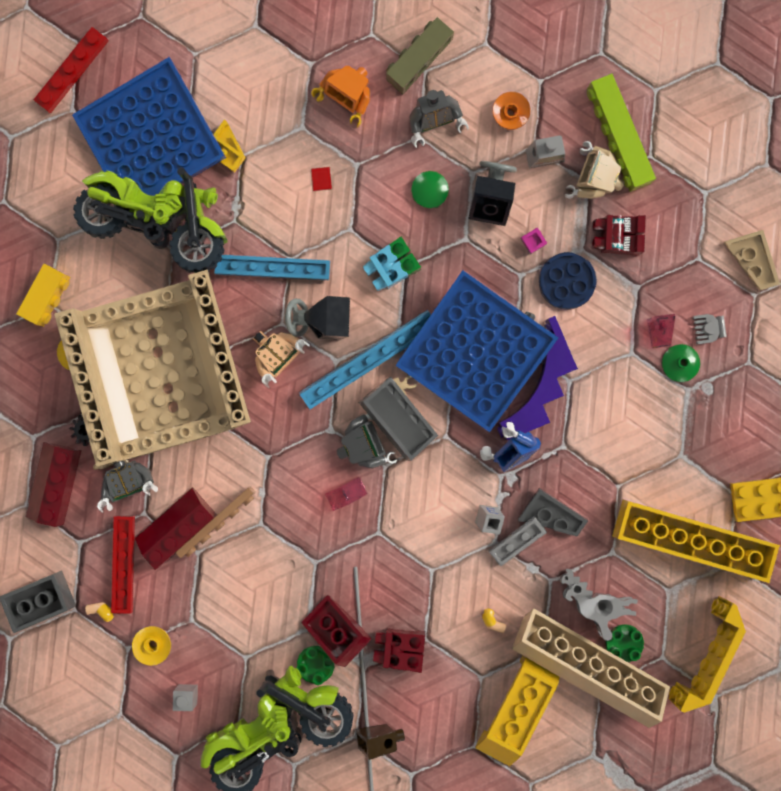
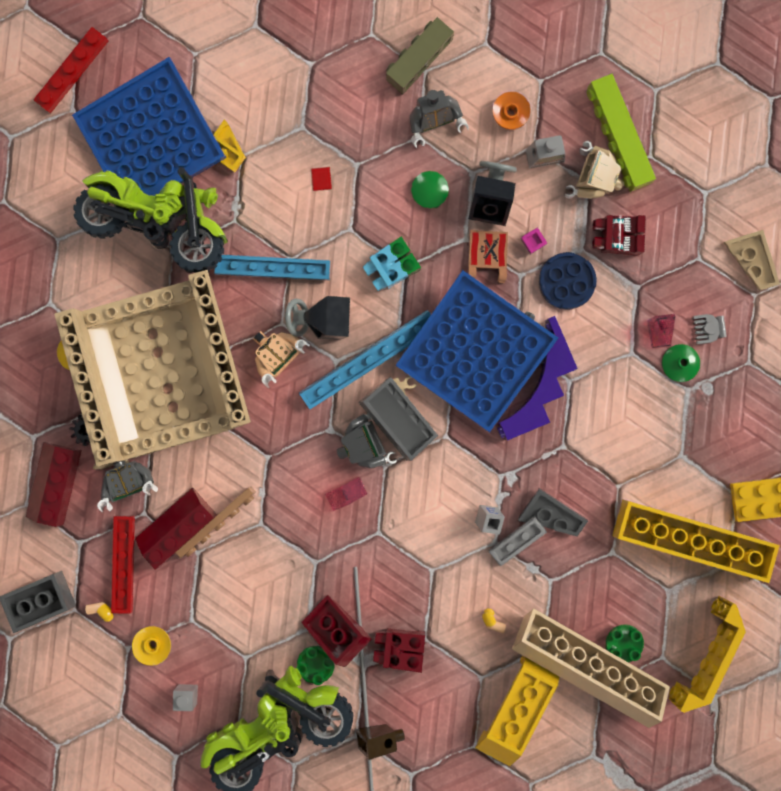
yellow brick [16,264,71,327] -> none
orange torso [311,65,370,128] -> none
blue torso [480,422,541,472] -> none
light grey animal [560,569,638,641] -> none
none -> flag [468,230,508,283]

